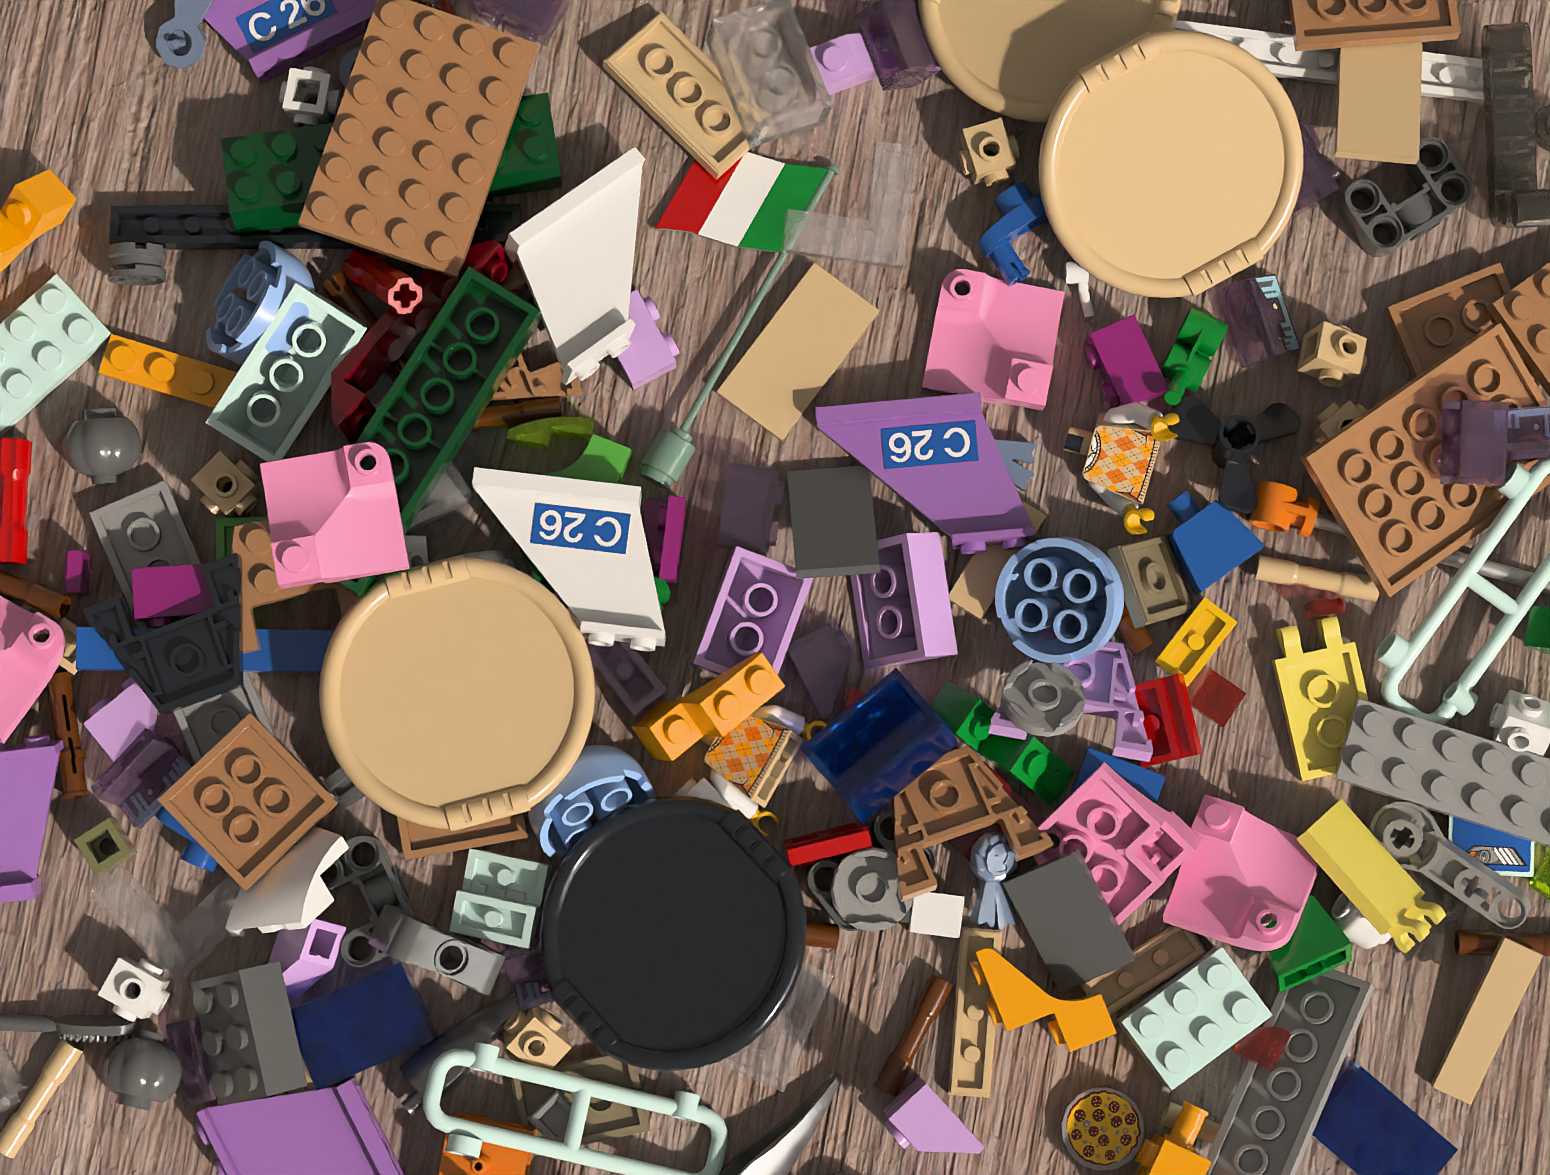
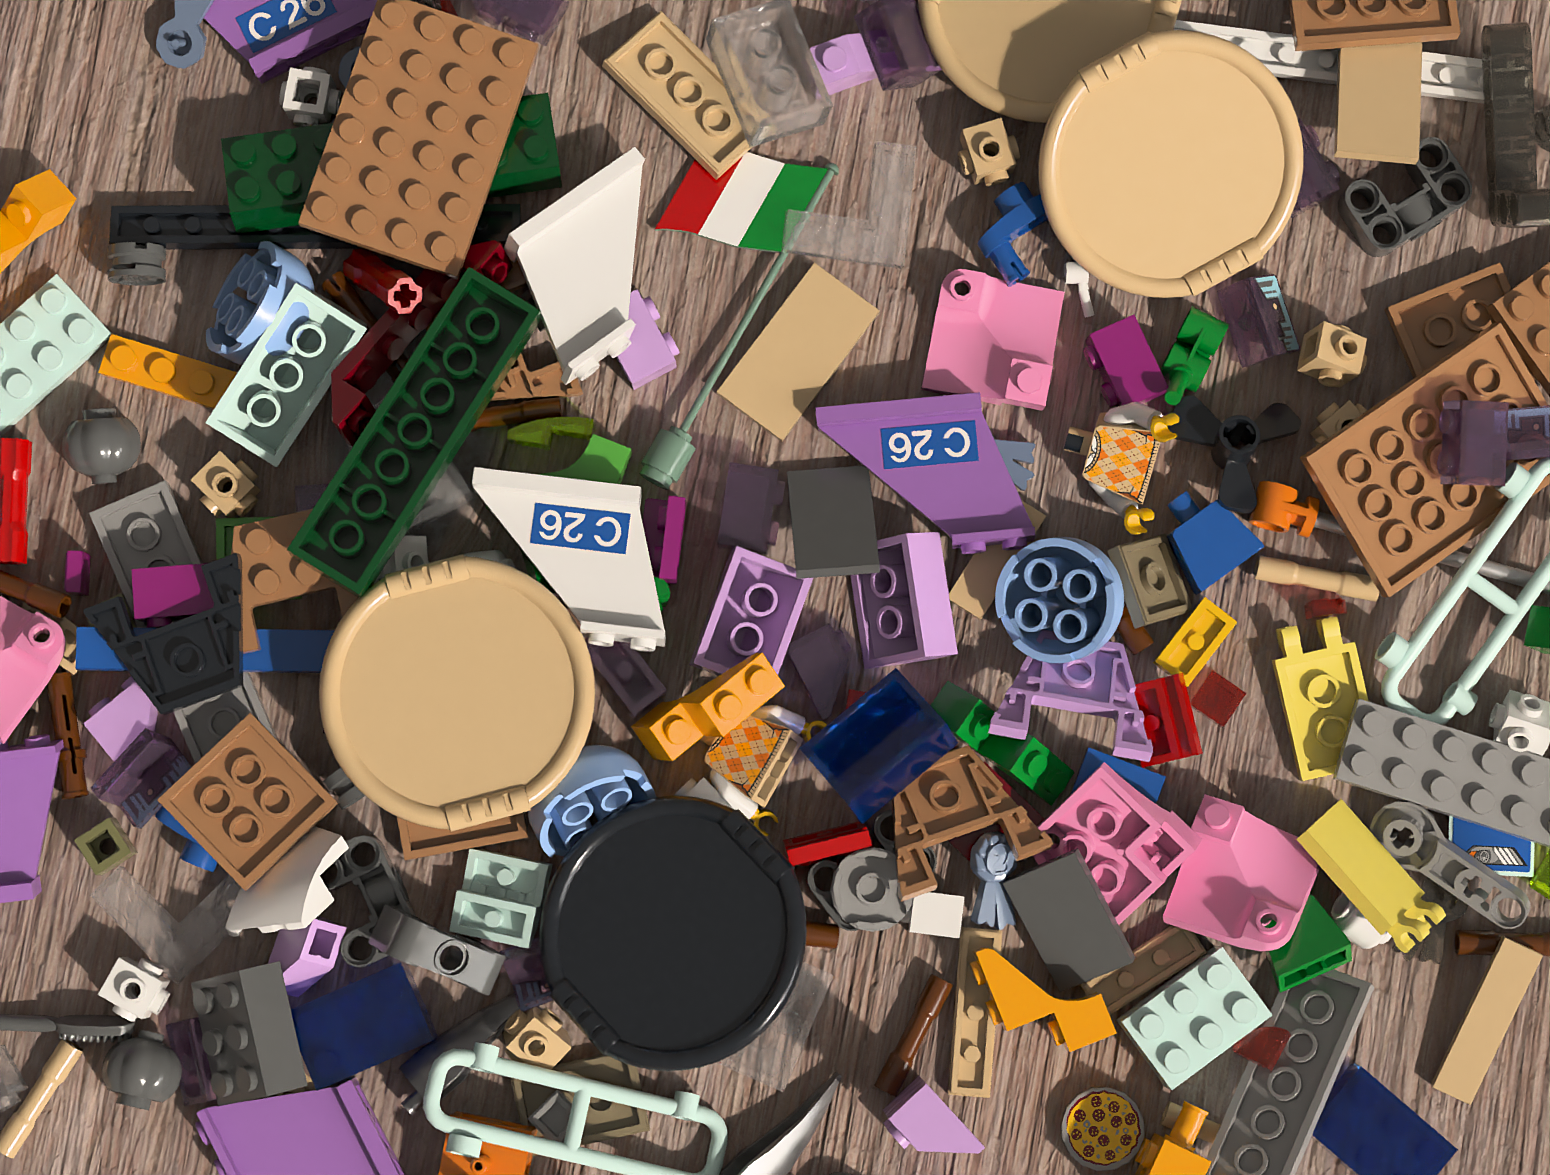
bright pink slope [260,442,410,589] -> none
light grey tile [1001,660,1085,737] -> none

